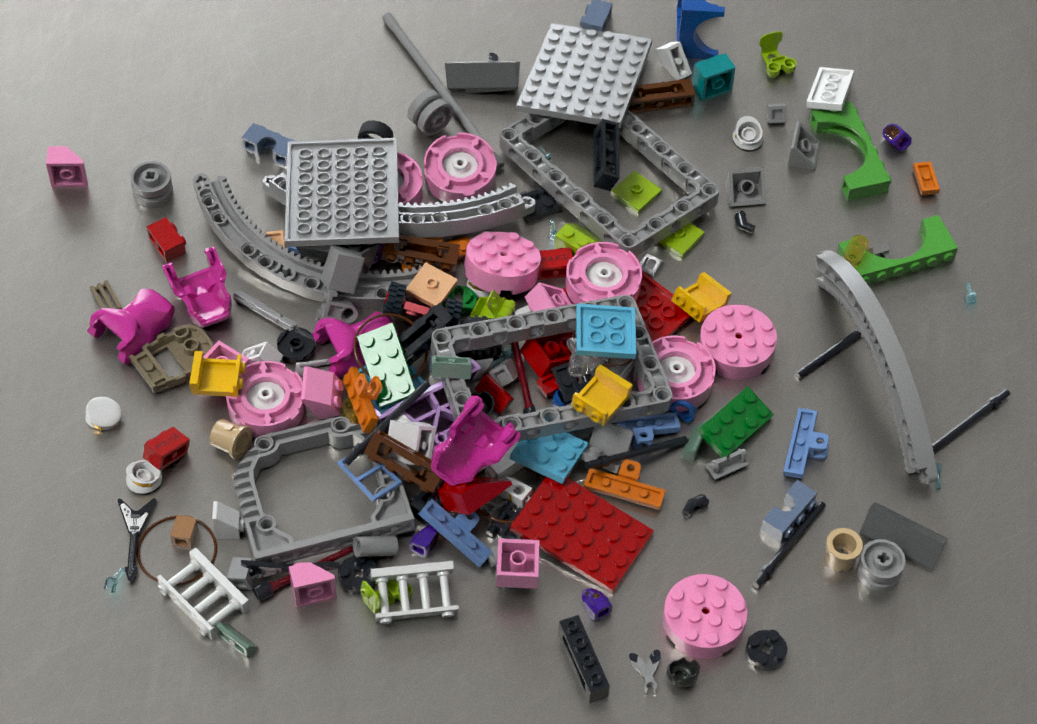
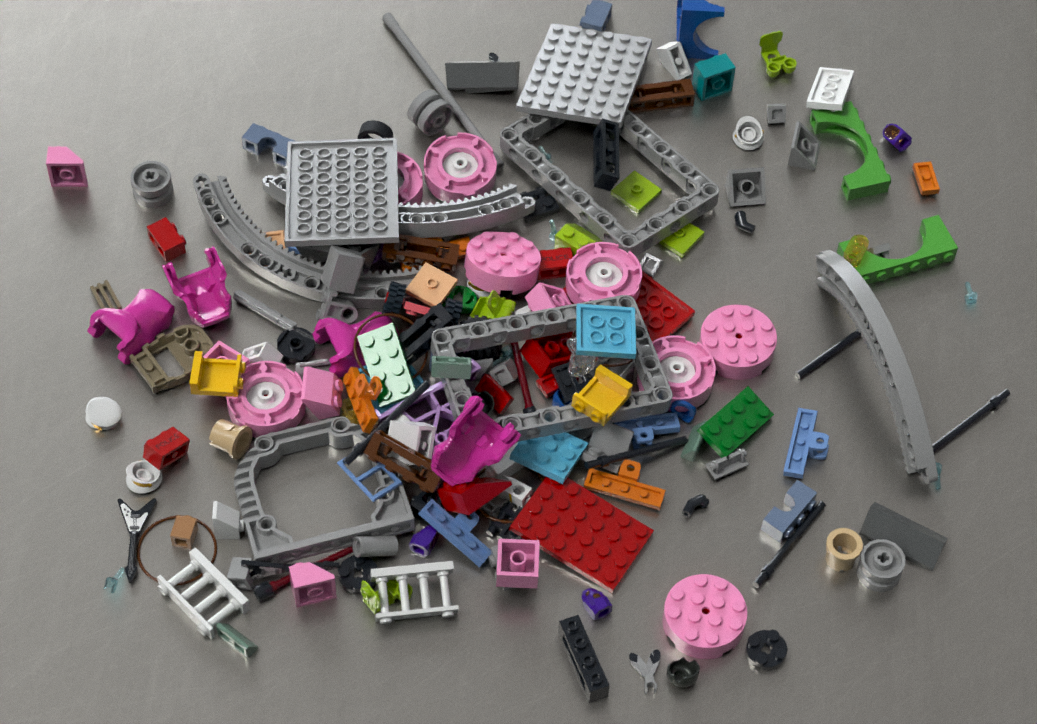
yellow panel [671,272,732,323] -> none

